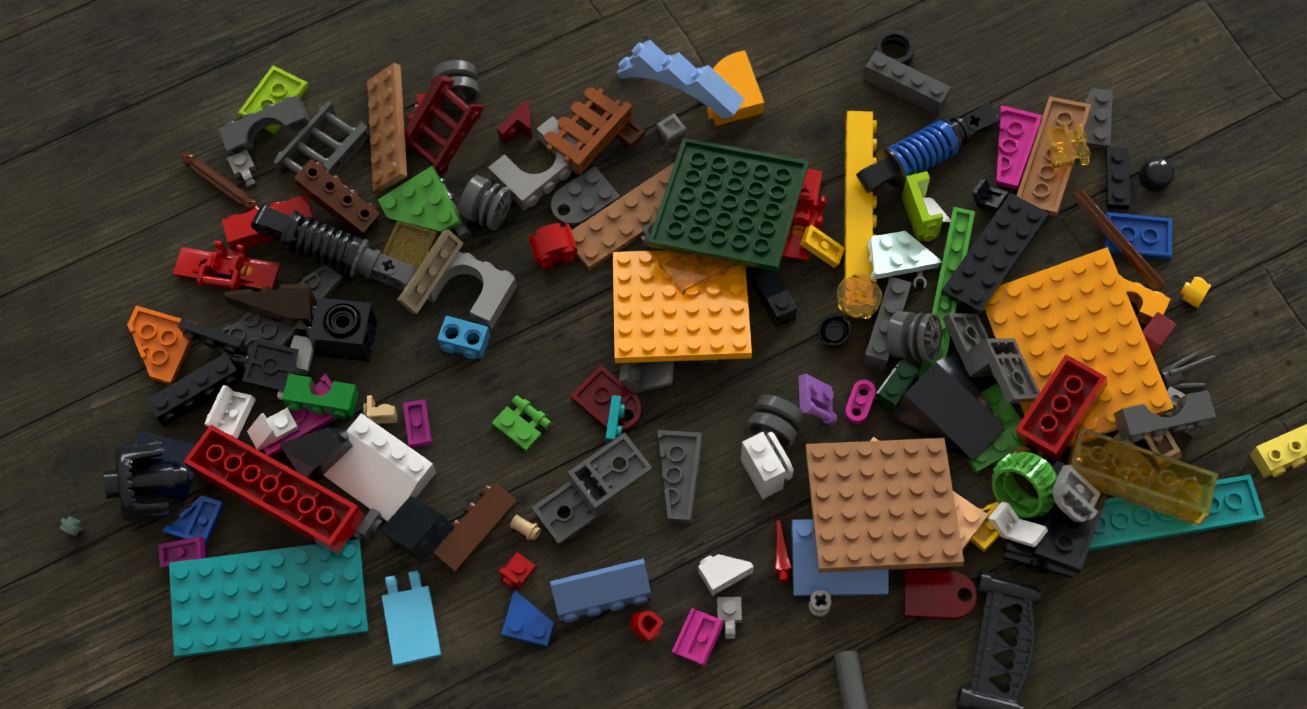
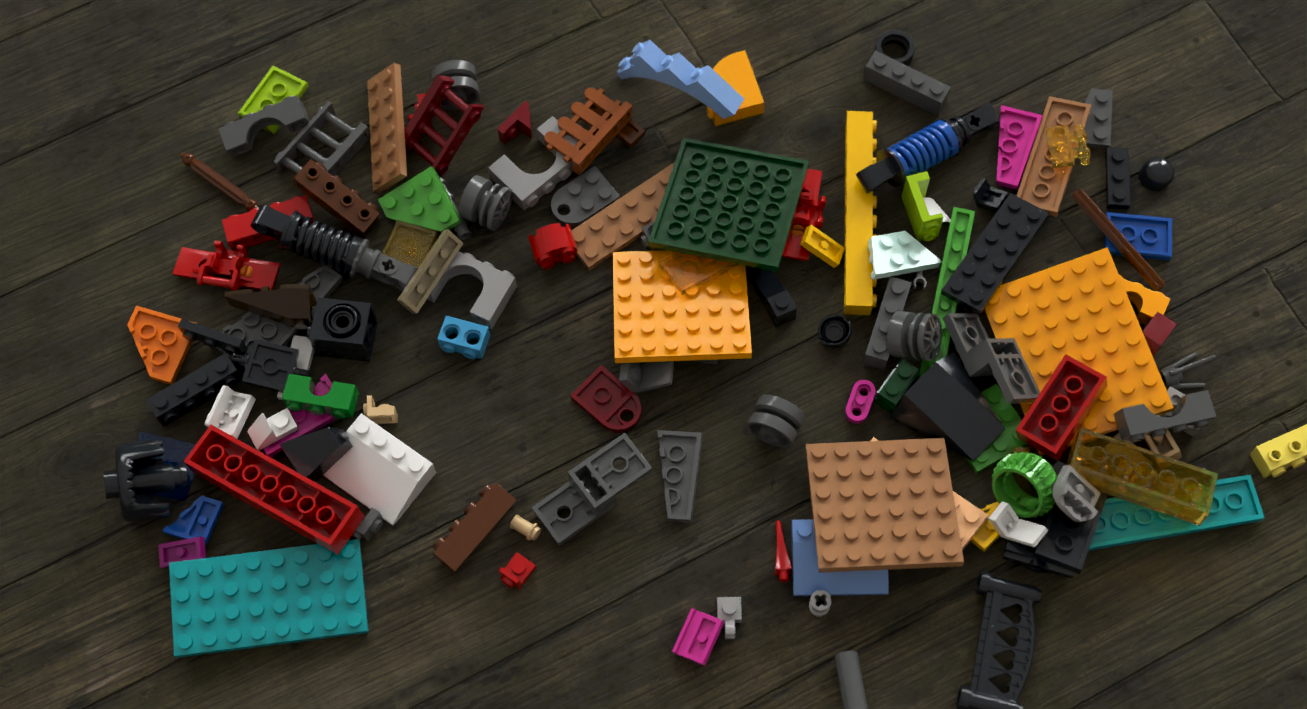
sand green plate [60,516,84,536] -> none
light grey plate [227,149,256,187] -> none
black brick [380,496,454,563] -> none
medium azure tile [382,570,442,667] -> none
magenta plate [403,399,432,448] -> none
bright green plate [492,395,552,453] -> none
blue wing [501,591,554,648] -> none
medium blue slope [550,559,651,622] -> none
teal plate [606,395,625,445] -> none
red plate [630,611,664,641] -> none
light grey tile [657,114,686,142] -> none
white slope [698,554,754,596] -> none
white brick [741,432,793,499] -> none
medium lavender plate [799,374,837,425] -> none
clear yellow plate [836,274,882,319] -> none
dark red tile [904,569,977,620] -> none
yellow plate [1180,277,1211,308] -> none

